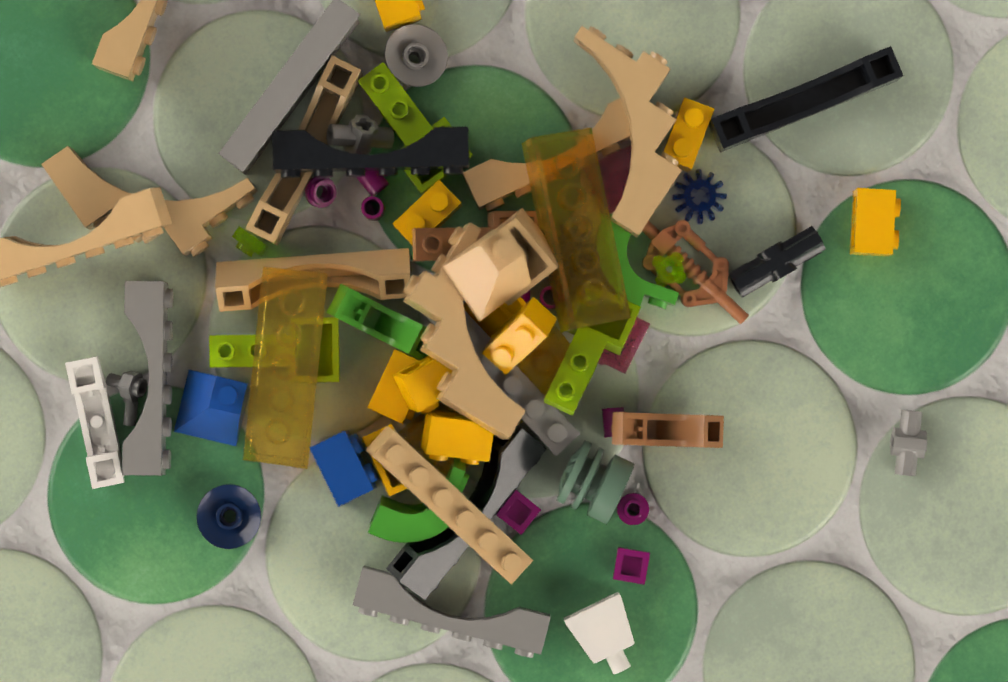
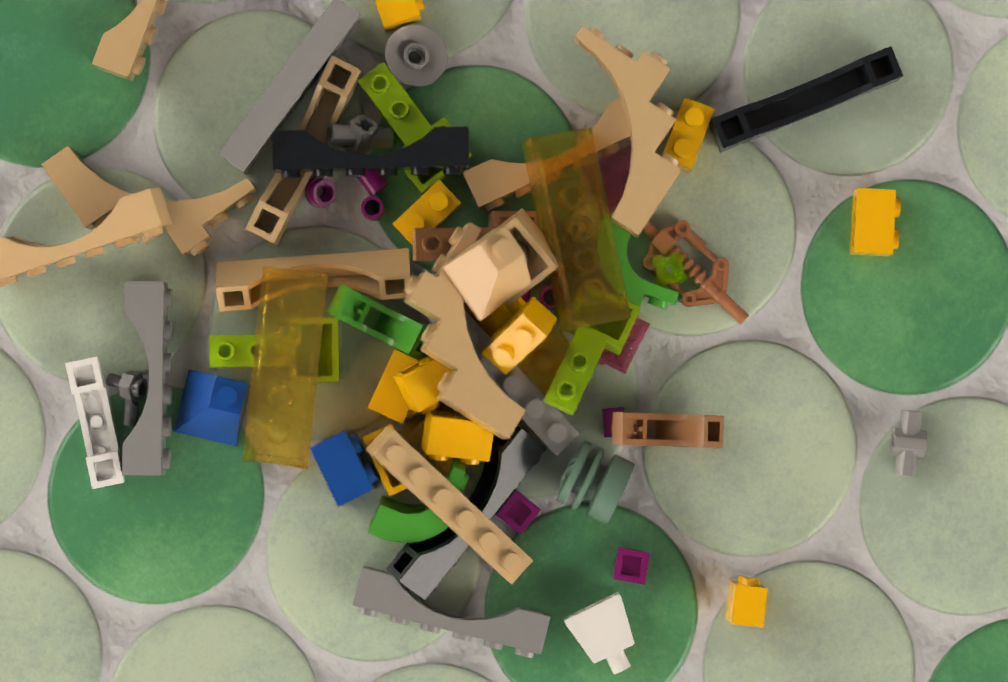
dark blue dish [197,484,261,549] -> none
clear neon green plate [232,226,269,257] -> none
magenta plate [617,493,649,525] -> none
clear blue gear [671,169,727,225] -> none
black piece [728,226,826,298] -> none
none -> yellow brick [725,575,768,628]

